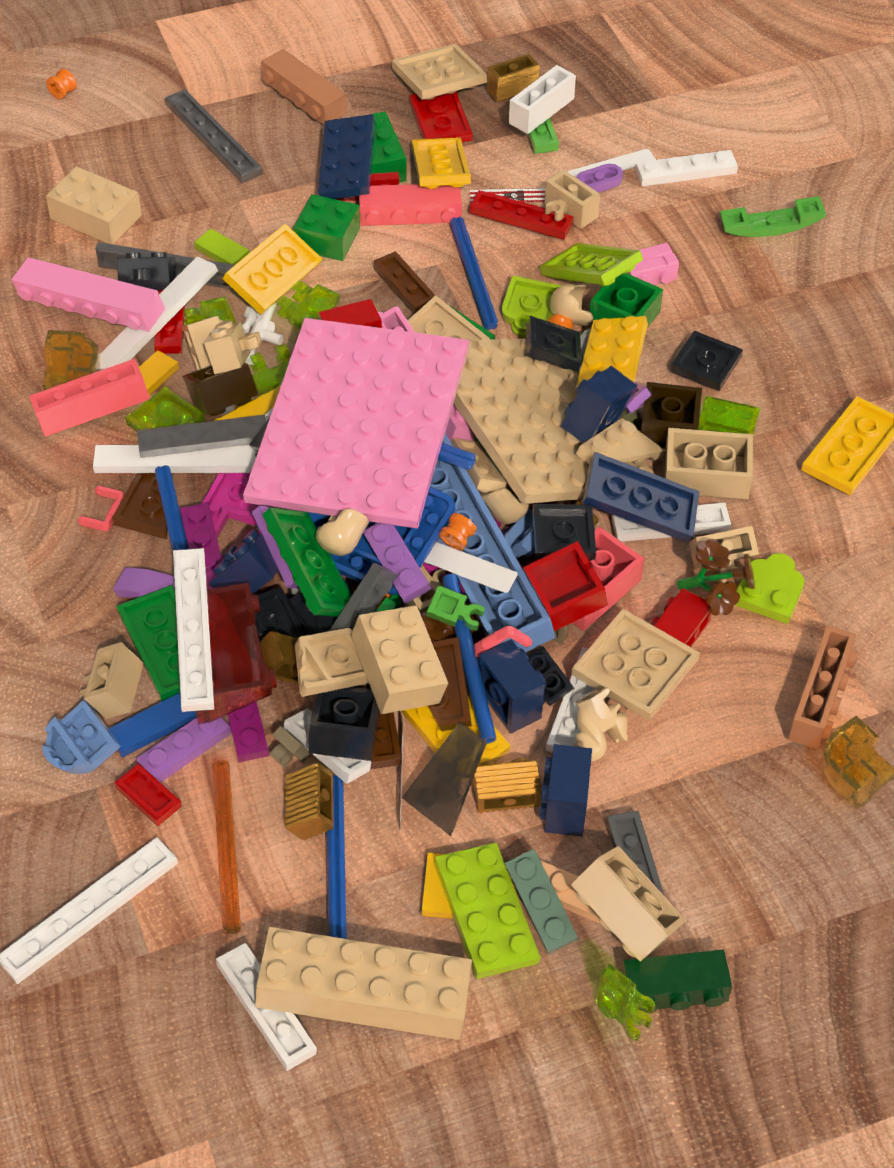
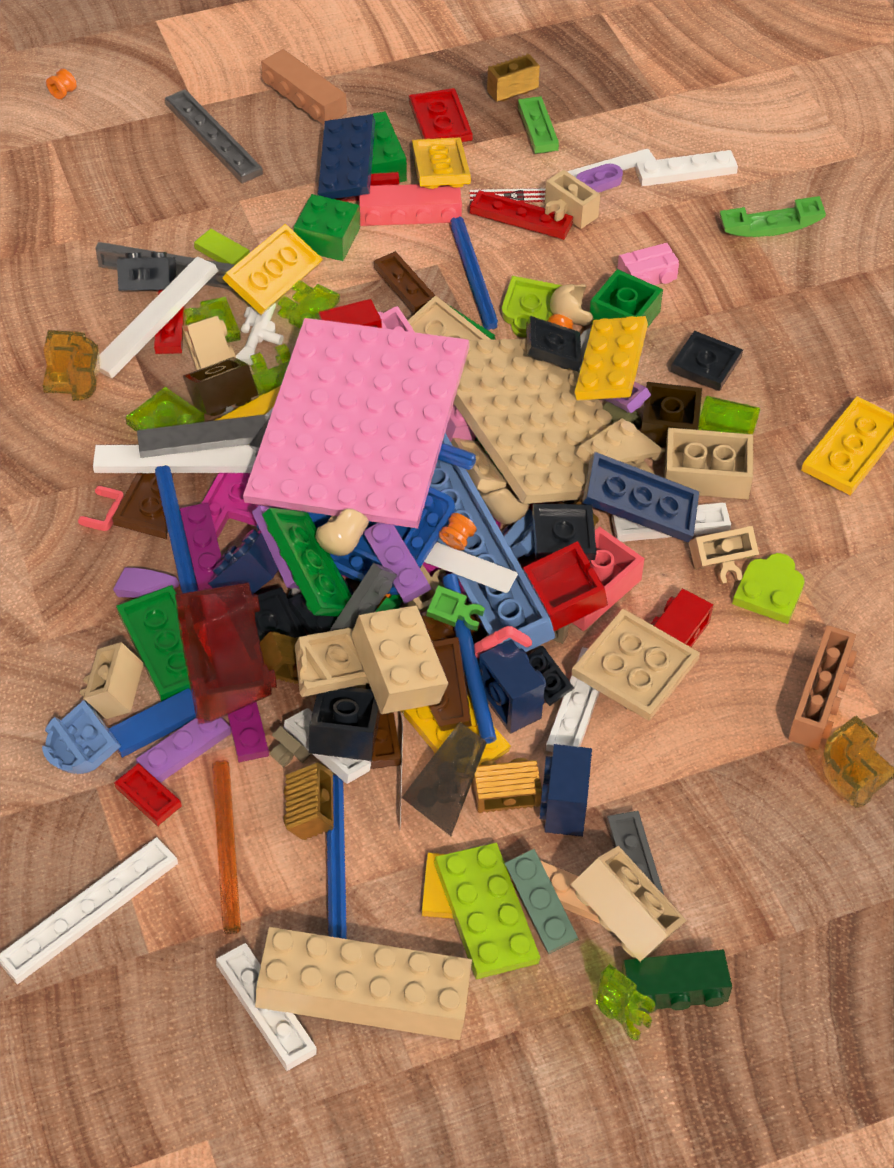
bright pink brick [11,257,165,332] -> none
coral brick [29,358,150,437] -> none
tan brick [46,166,142,244] -> none
yellow tile [139,350,179,395] -> none
white tile [173,548,214,712] -> none
tan brick [204,320,262,374] -> none
tan plate [392,44,487,100] -> none
white brick [509,65,576,134] -> none
lime plate [539,243,643,286] -> none
dark blue brick [561,366,638,443] -> none
tan animal [575,687,628,762] -> none
reddish brown plant [677,539,755,616] -> none

